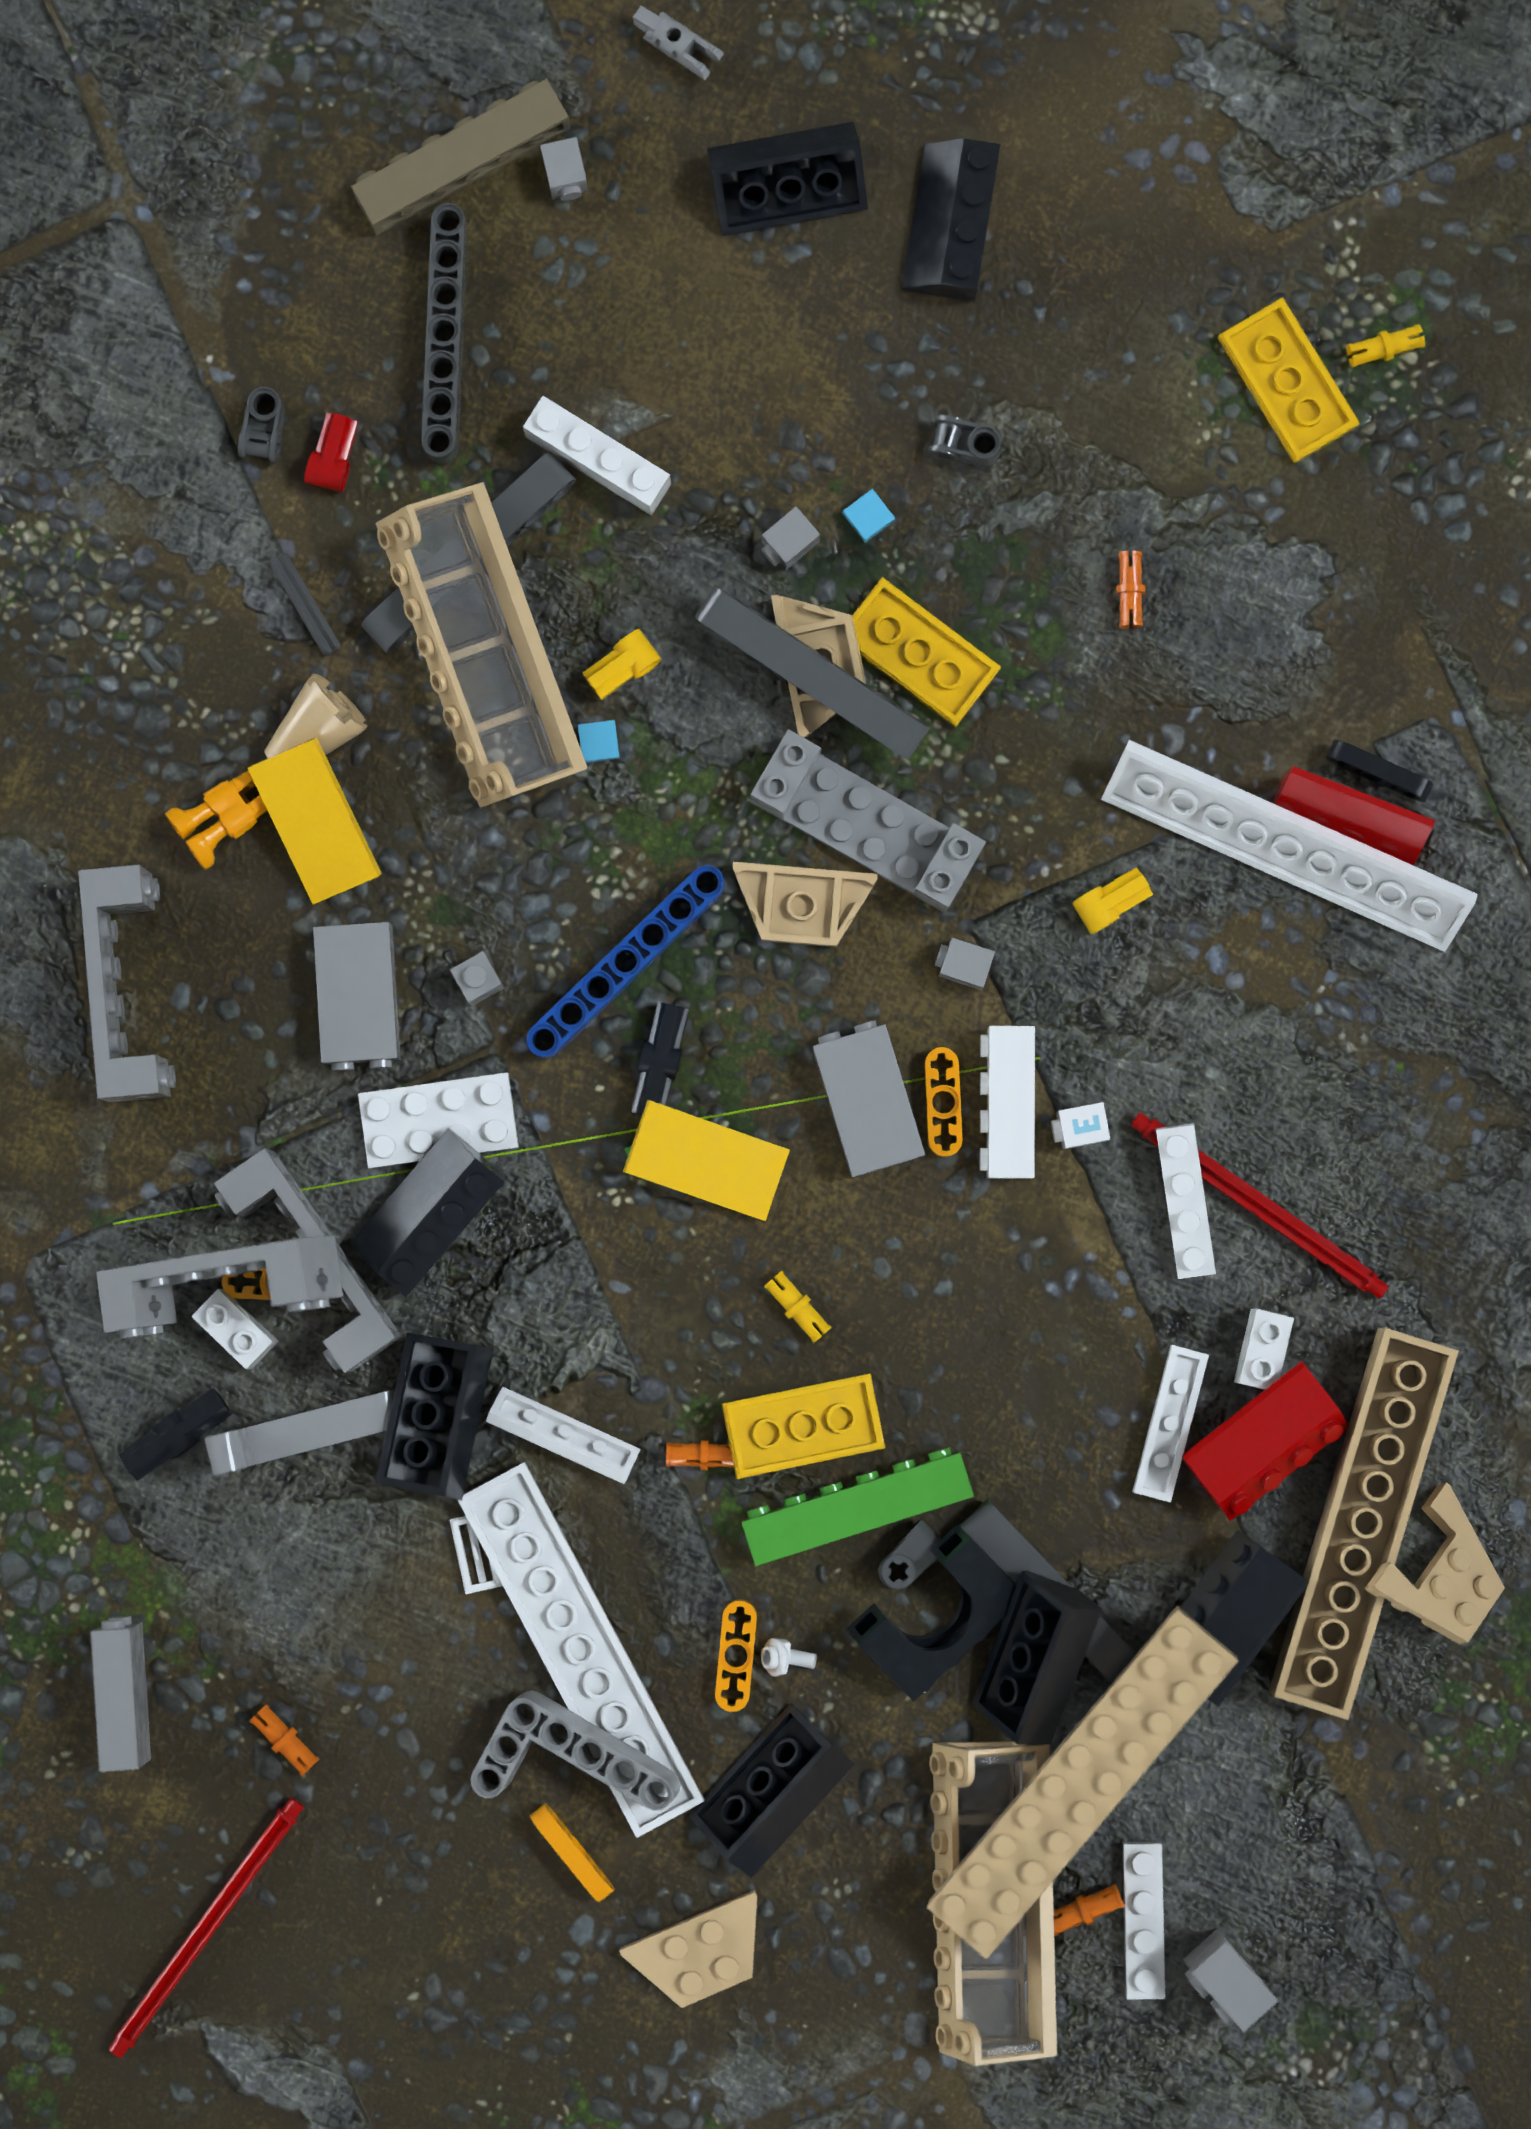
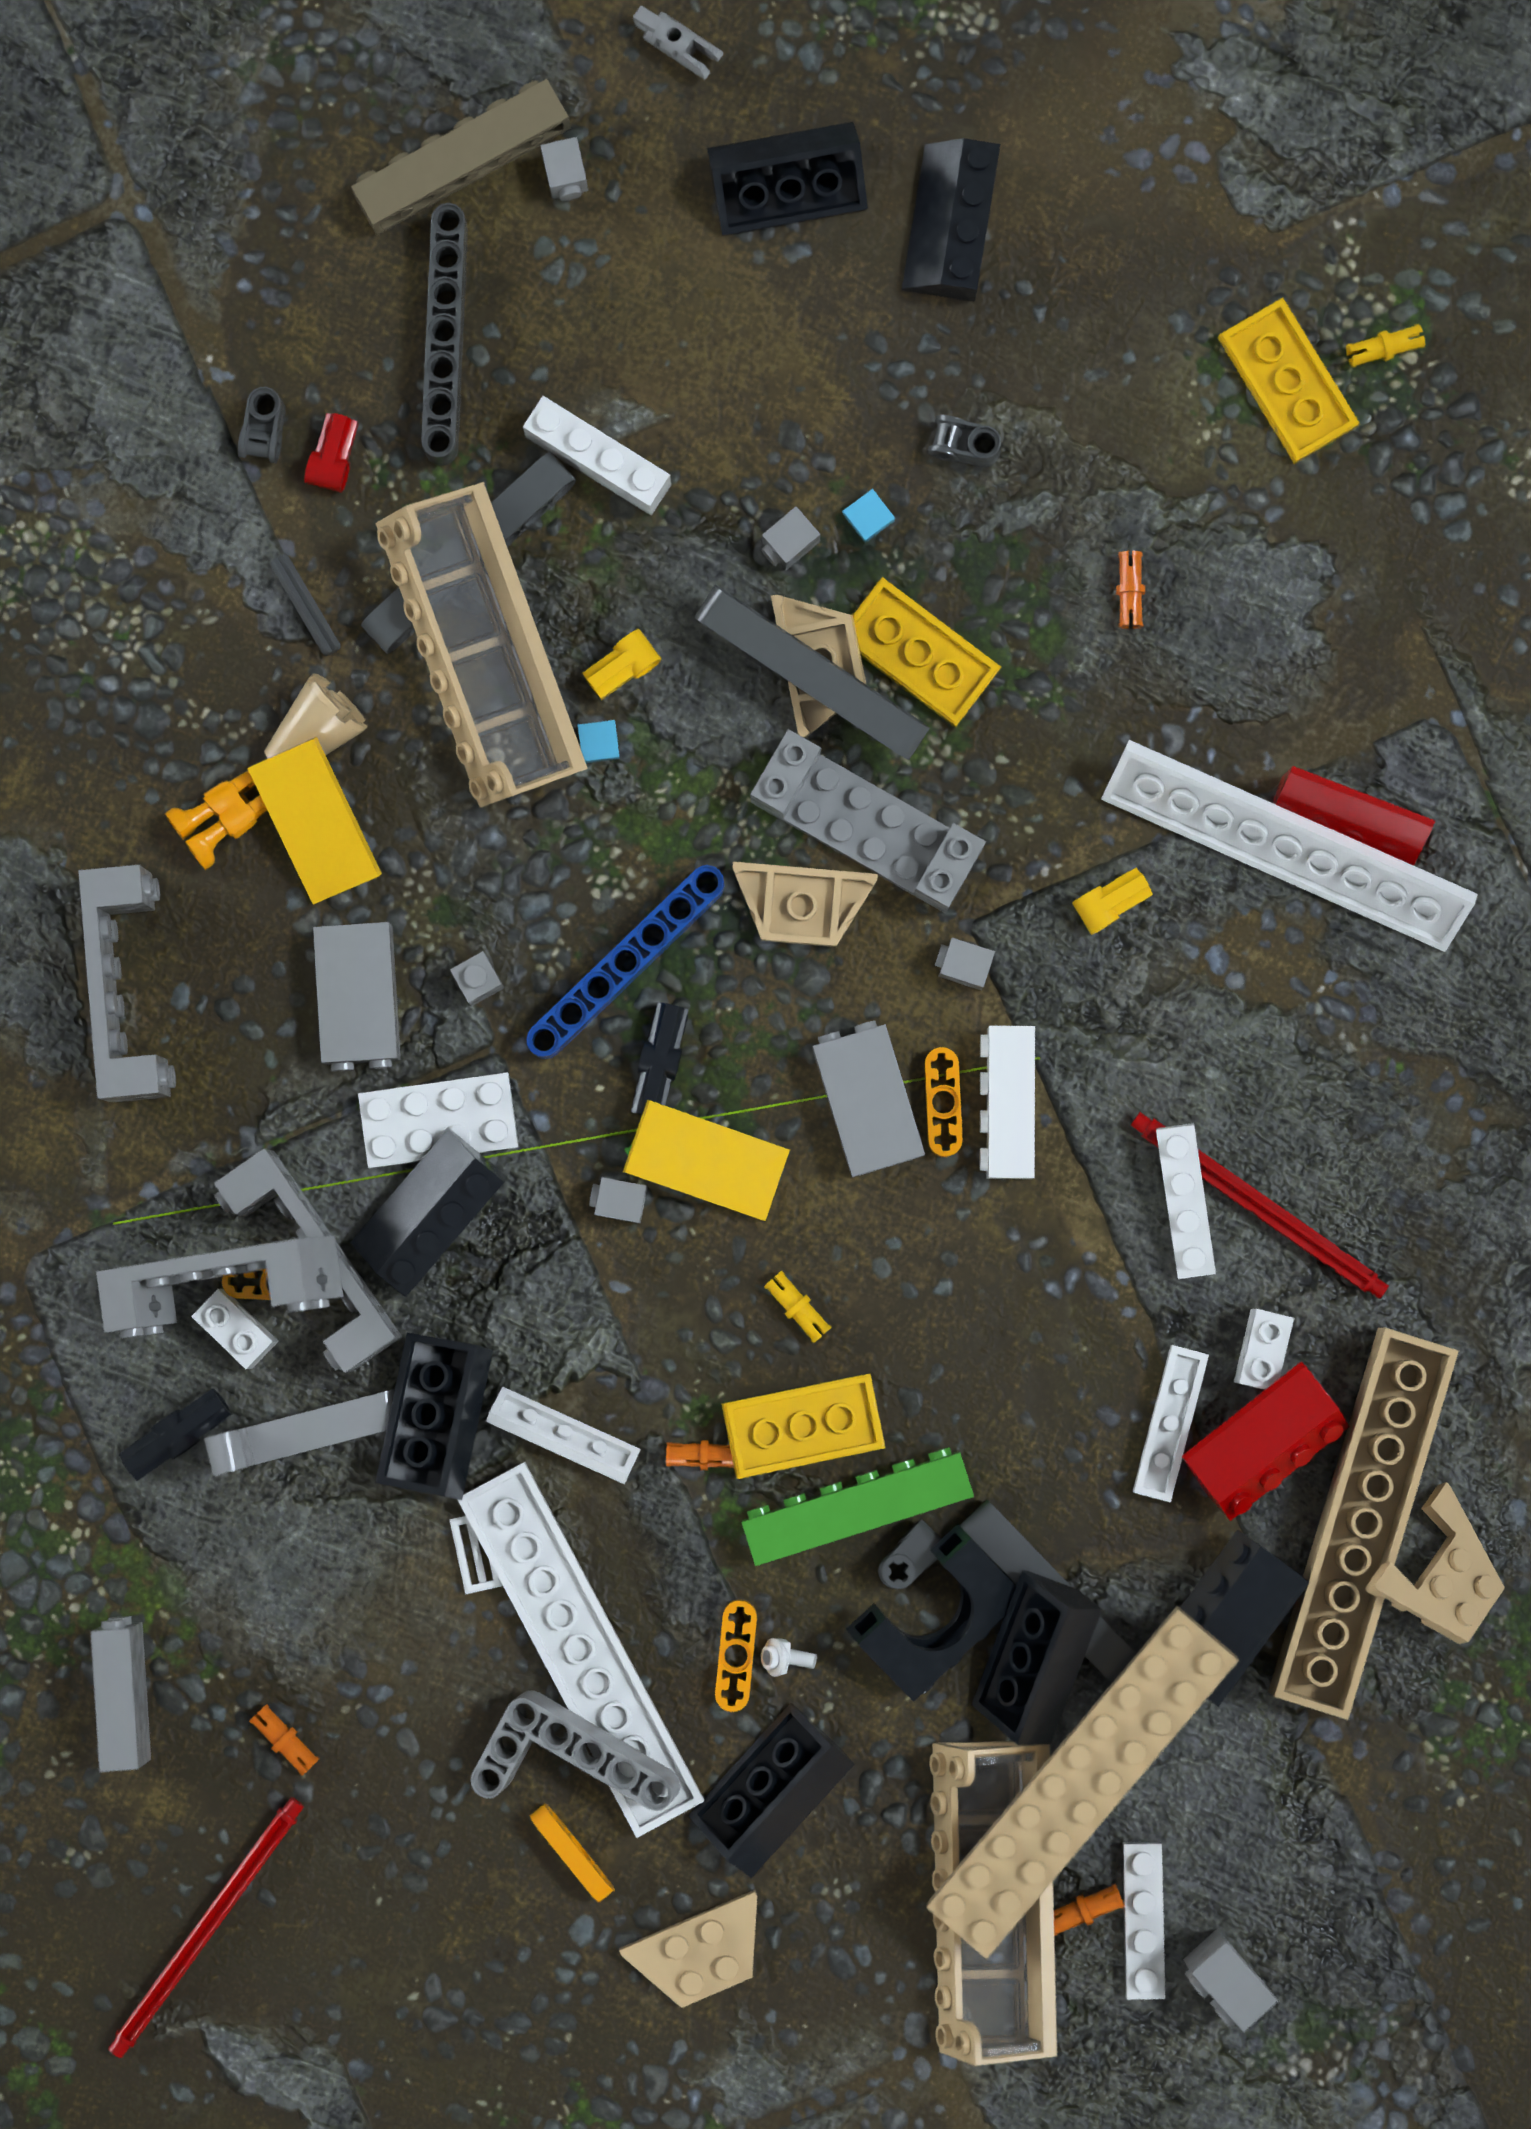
white brick [1051,1102,1110,1149] -> none
black beam [1326,740,1434,802] -> none
none -> light grey brick [589,1177,648,1224]

